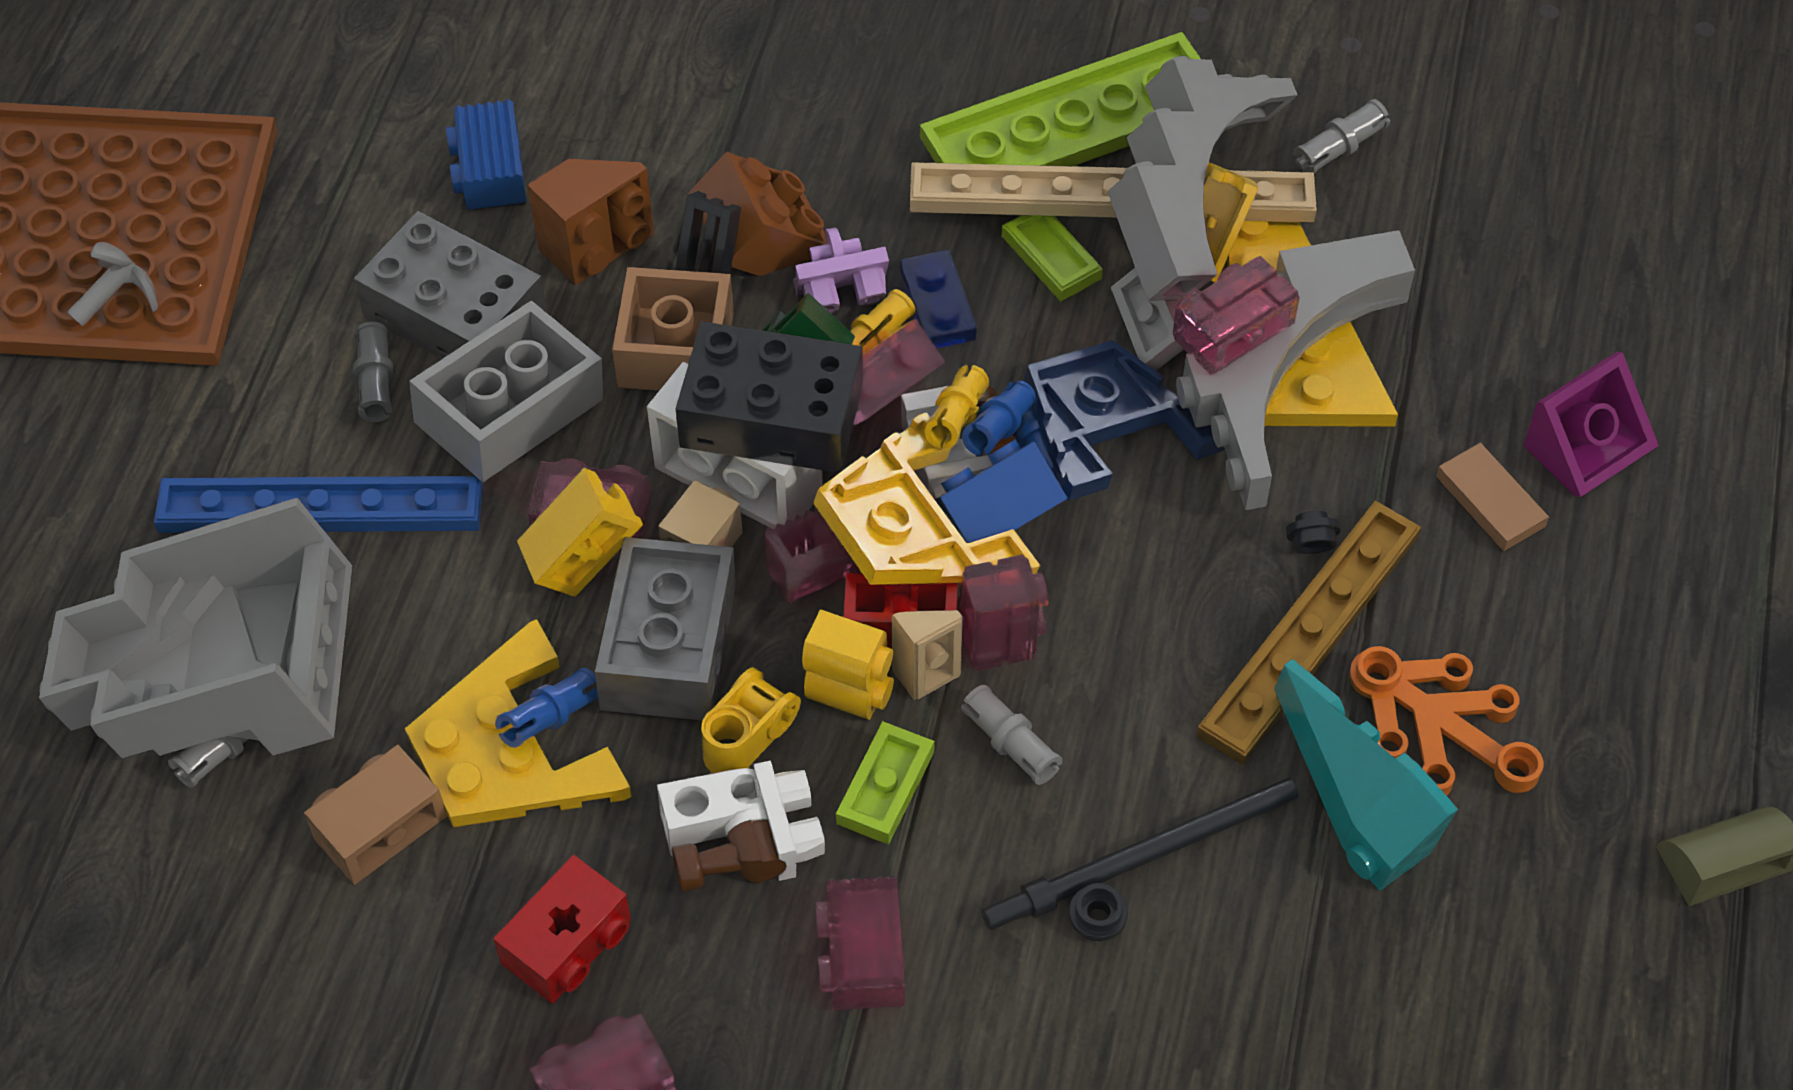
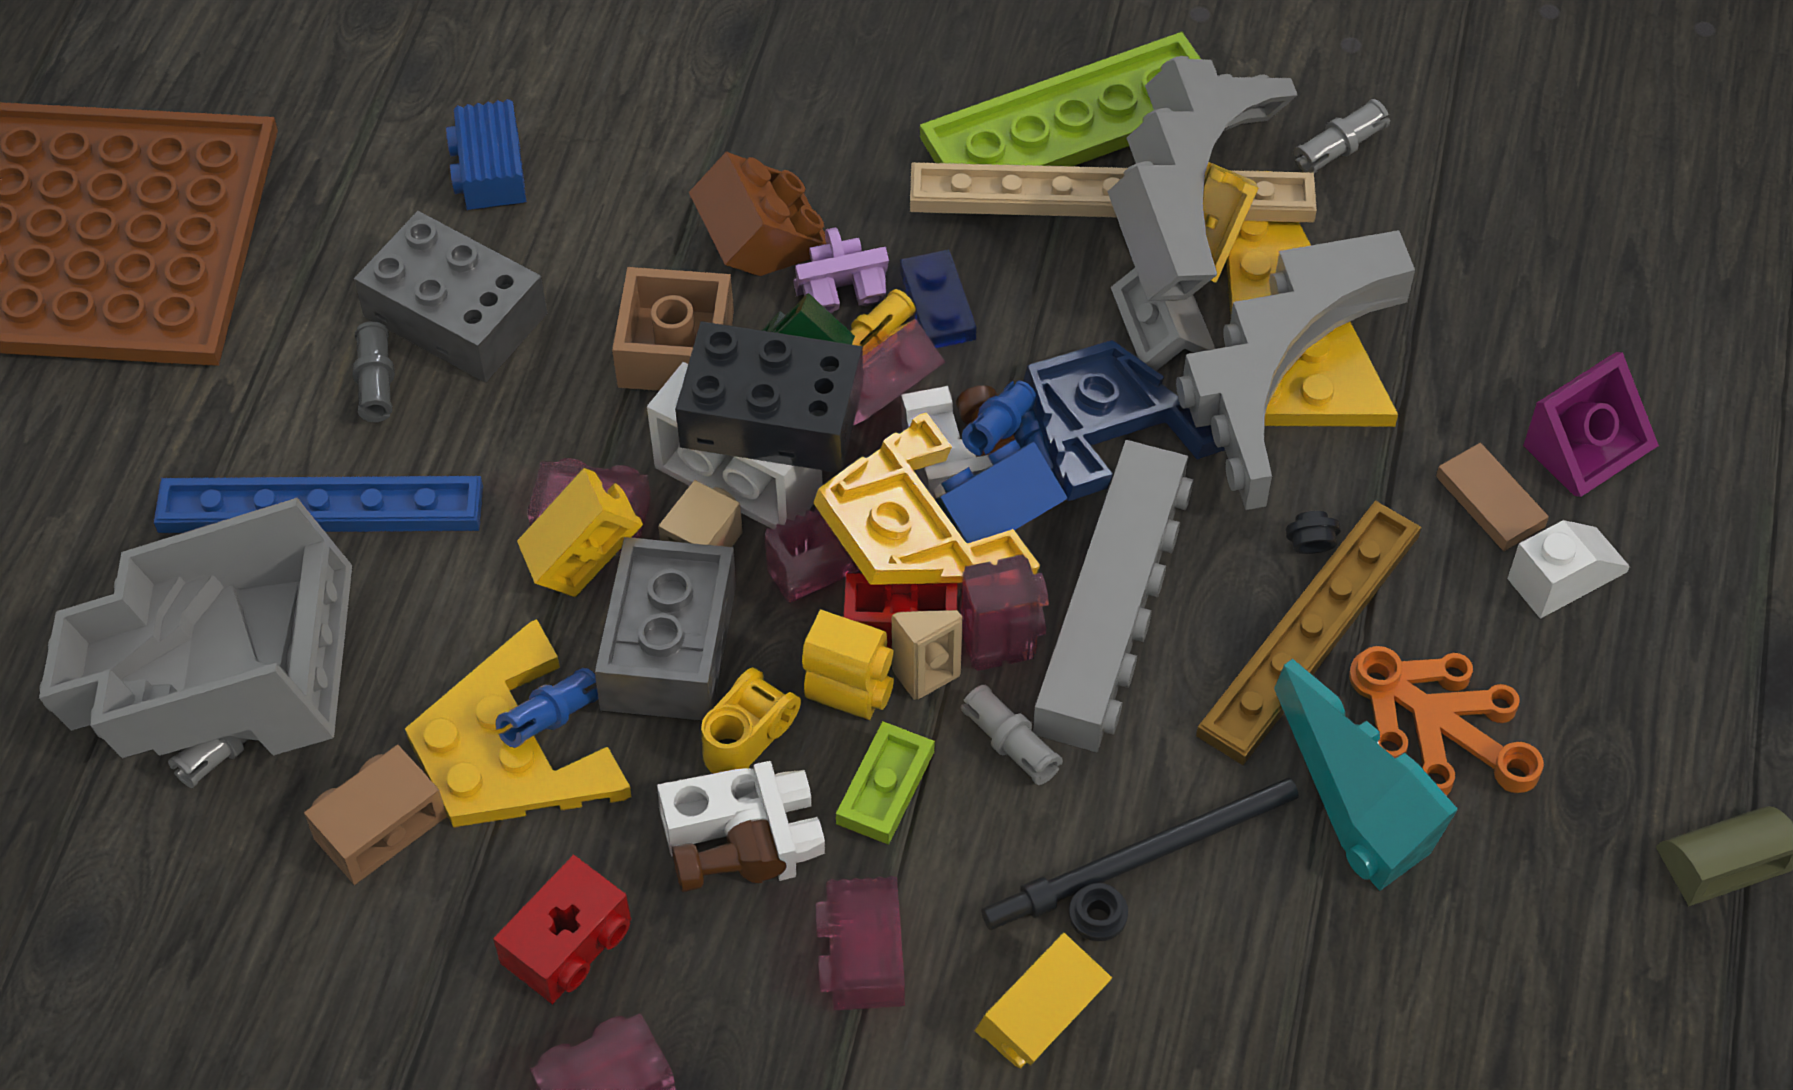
light grey plant [67,242,158,326] -> none
light grey brick [409,300,603,482] -> none
dark orange slope [527,159,655,285] -> none
black tile [675,191,741,274] -> none
yellow pin [924,365,989,449] -> none
lime tile [1002,215,1103,302] -> none
clear pink brick [1172,256,1300,375] -> none
none -> yellow hinge [974,933,1112,1068]
none -> light grey brick [1033,440,1194,753]
none -> white slope [1507,520,1630,619]

